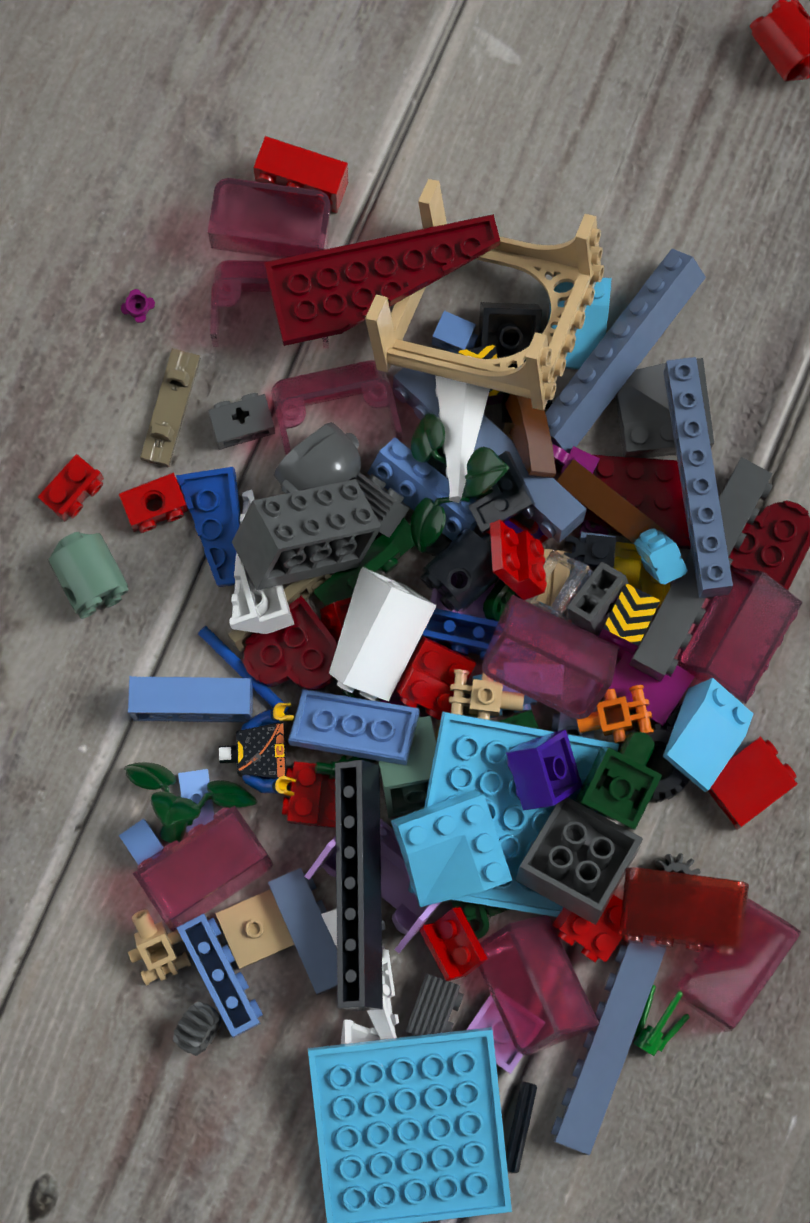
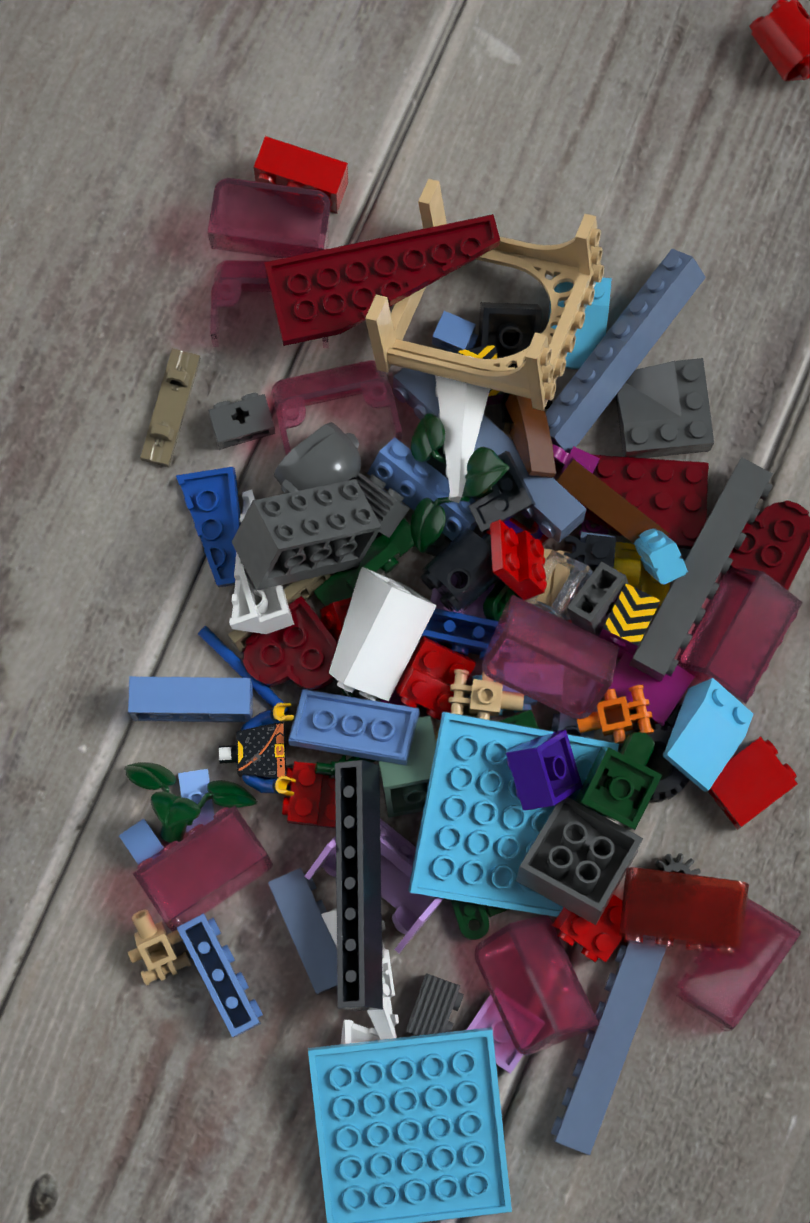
red bracket [38,454,104,522] -> none
sand green cylinder [48,532,129,619] -> none
red brick [119,473,188,533] -> none
magenta plate [121,289,155,323] -> none
dark grey gear [173,1001,222,1056] -> none
tan plate [215,889,295,970] -> none
medium azure slope [391,789,512,907] -> none
red bracket [419,907,488,981] -> none
black axle [506,1082,537,1173] -> none
green plant [633,985,690,1056] -> none
sand blue brick [663,357,733,598] -> none

